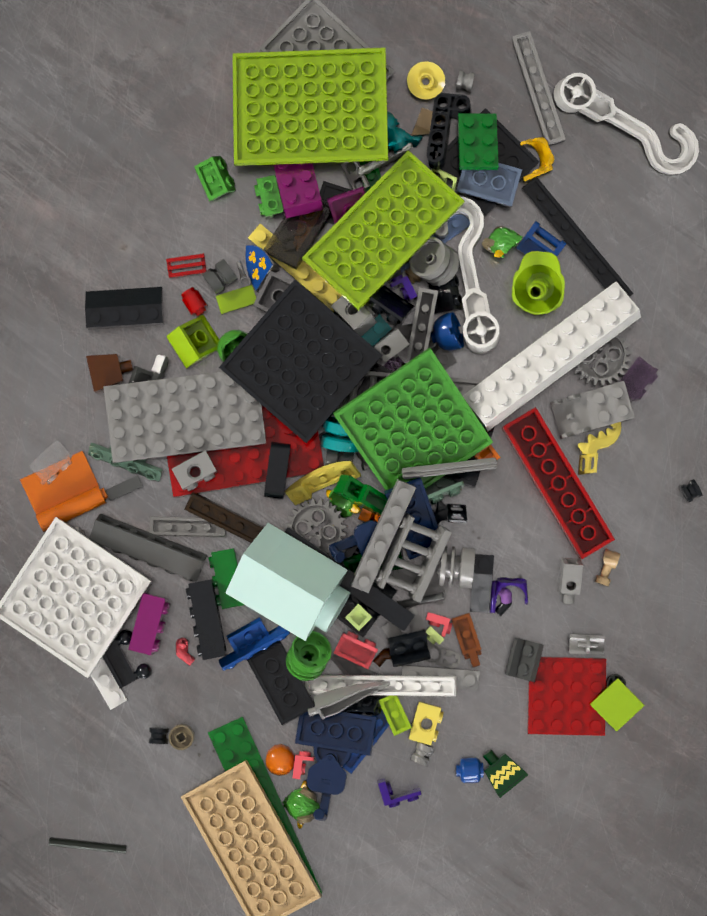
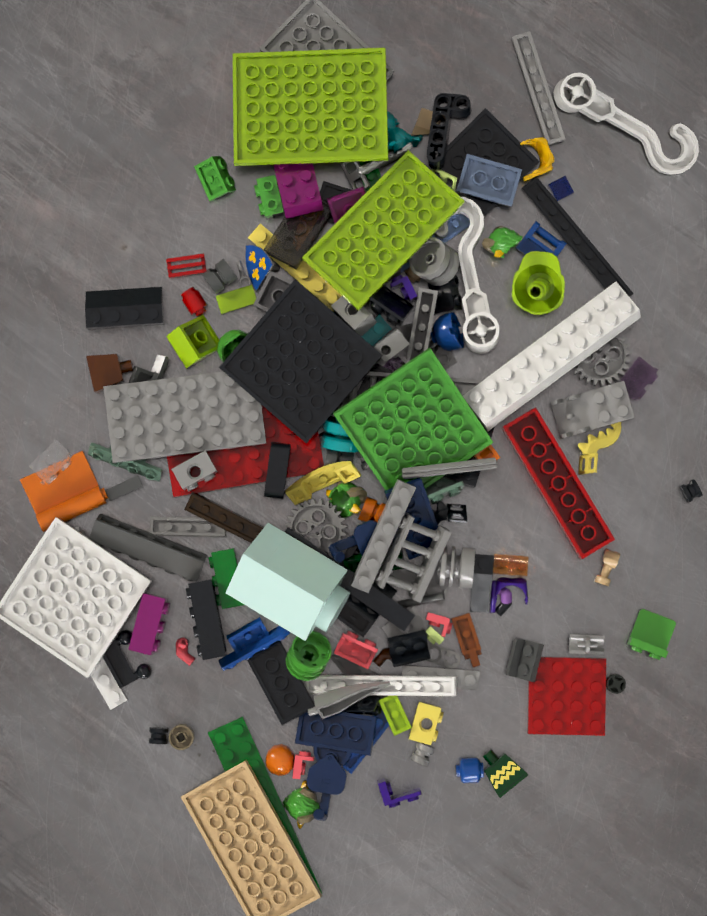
pearl dark grey bar [49,838,127,854] -> none
green slope [334,474,387,516] -> none
yellowish green plate [345,604,372,631] -> none
light yellow dish [407,61,445,100] -> none
light grey wheel [456,70,475,92] -> none
green plate [458,113,499,170] -> none
light grey torso [559,558,583,604] -> none
lime piece [590,678,645,731] -> none
none -> clear orange hips [493,554,529,576]
none -> clear blue tile [548,176,574,202]
none -> bright green bracket [627,609,676,660]

